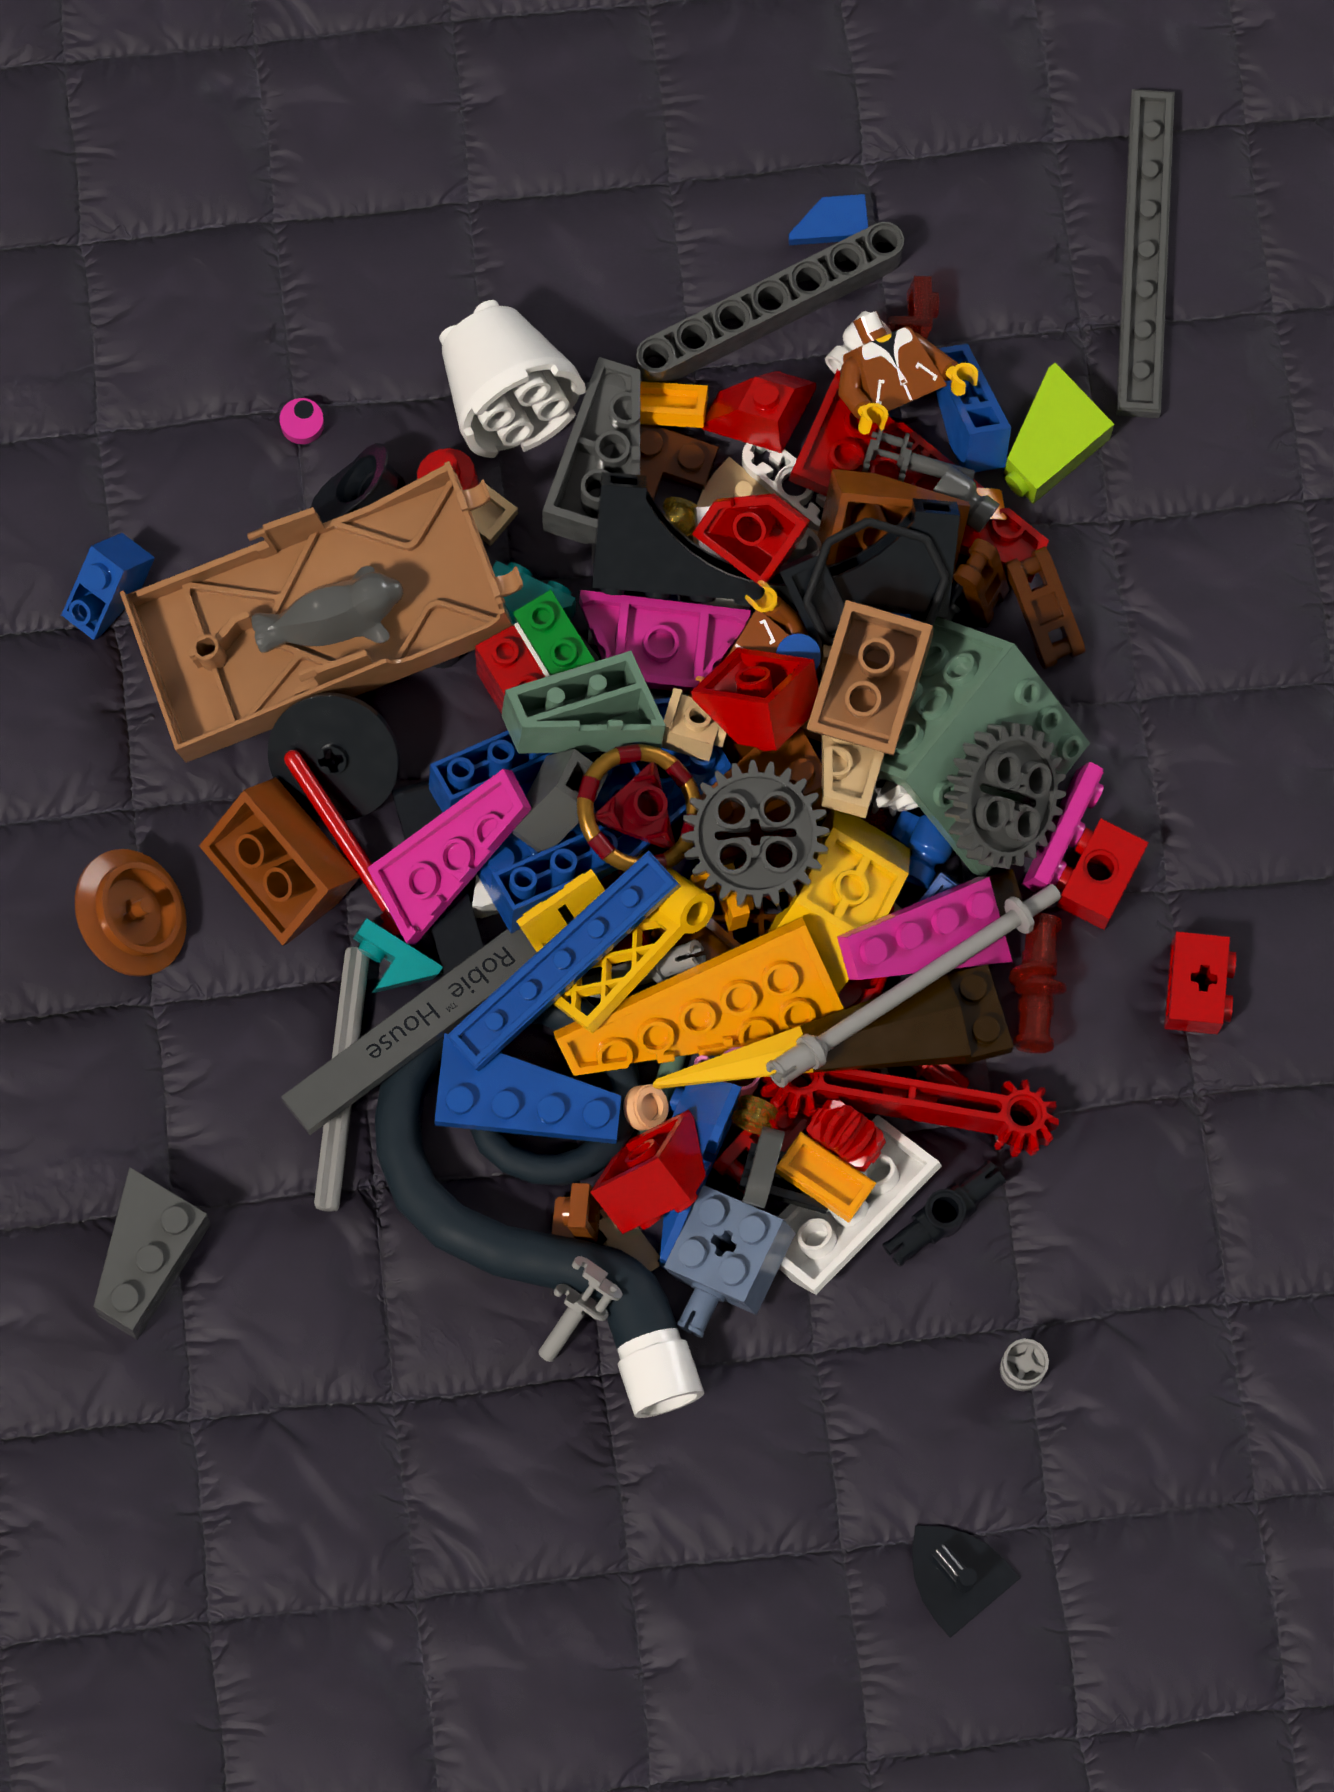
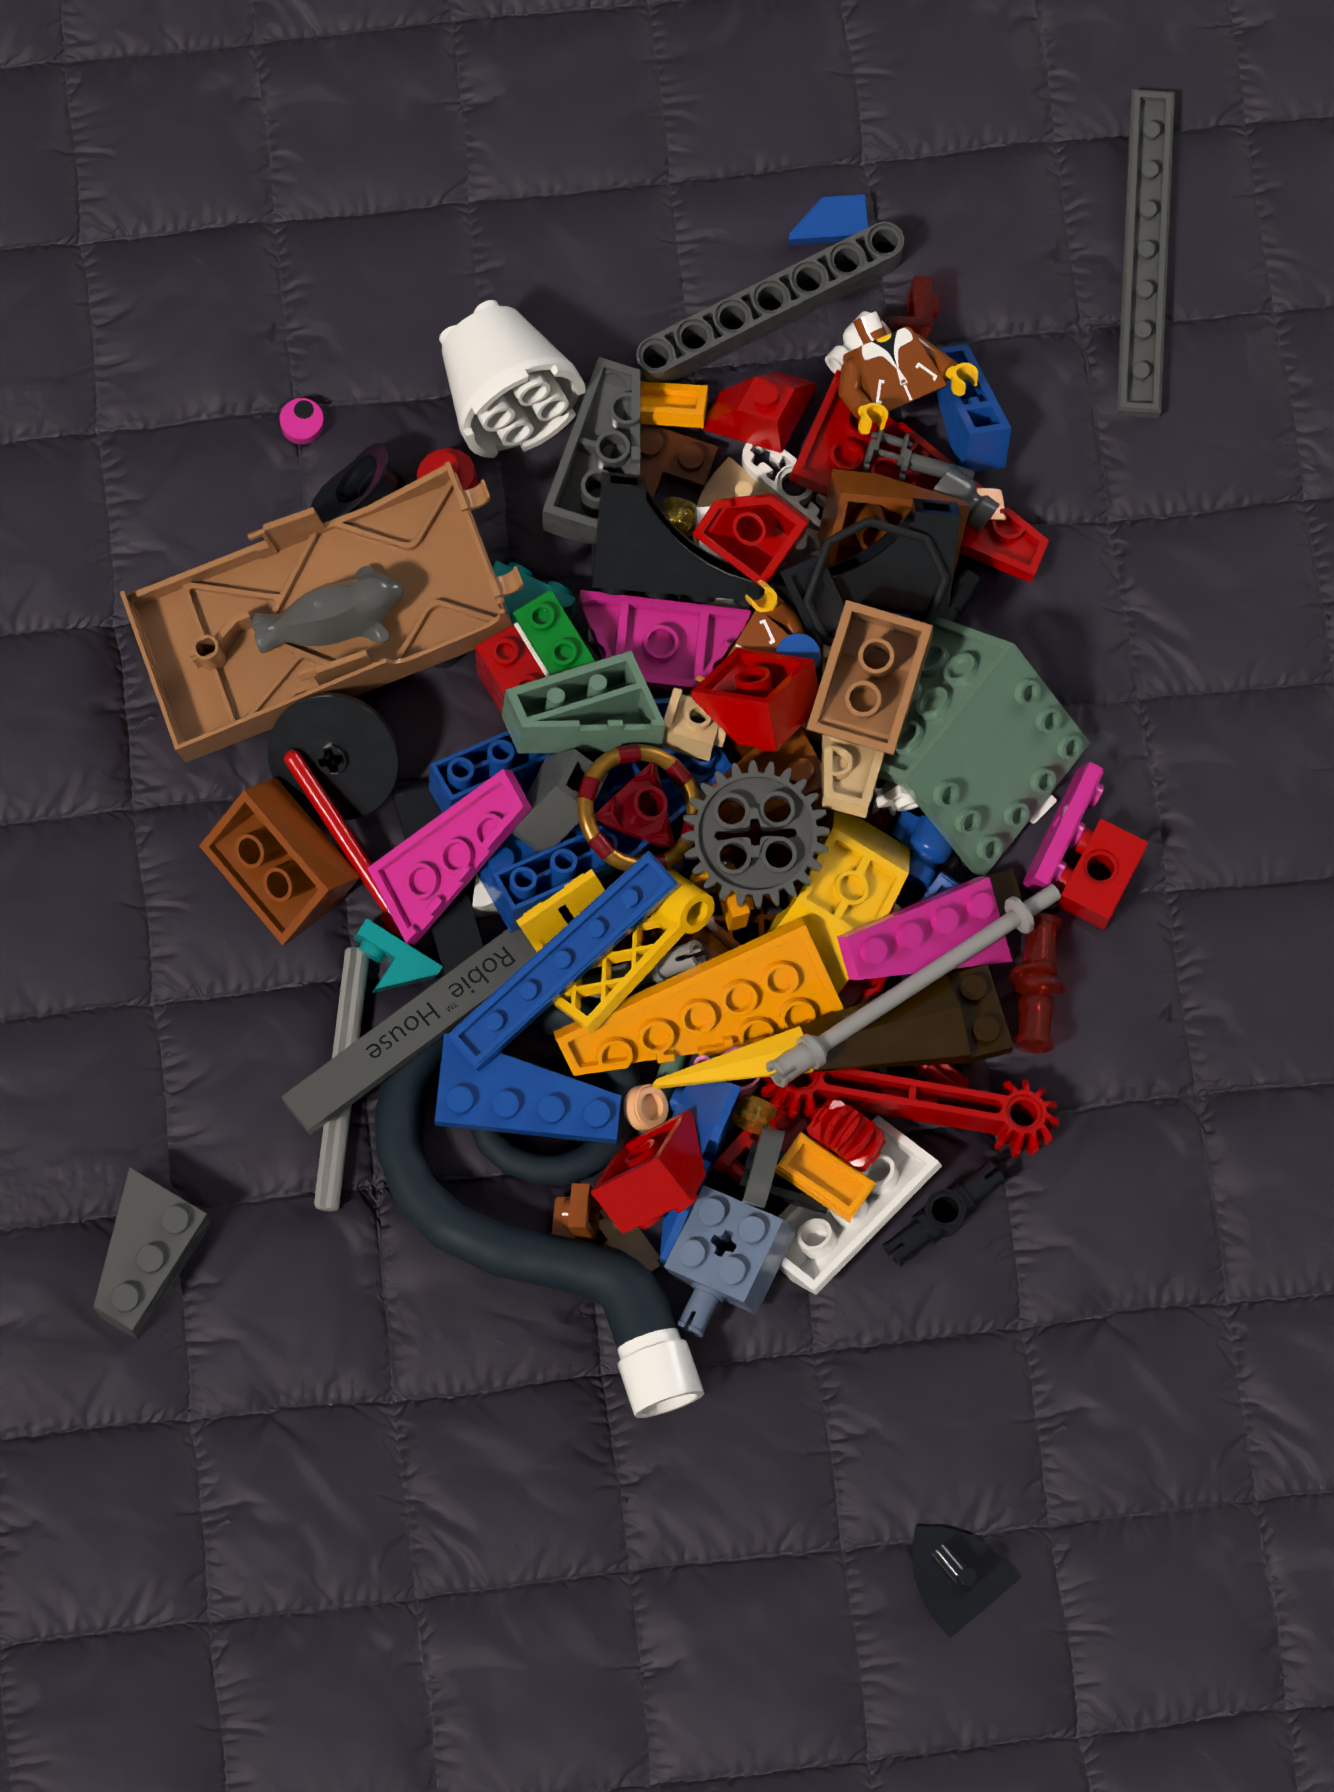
blue slope [61,533,155,640] -> none
dark orange piece [75,849,187,977] -> none
tan plate [471,483,518,546] -> none
light grey piece [539,1256,622,1362] -> none
dark grey gear [944,721,1066,869] -> none
reddish brown plate [953,538,1009,628] -> none
light grey wheel [999,1338,1049,1391] -> none
reddish brown plate [1003,547,1086,669] -> none
lime slope [1004,363,1114,504] -> none
red brick [1164,931,1236,1035] -> none

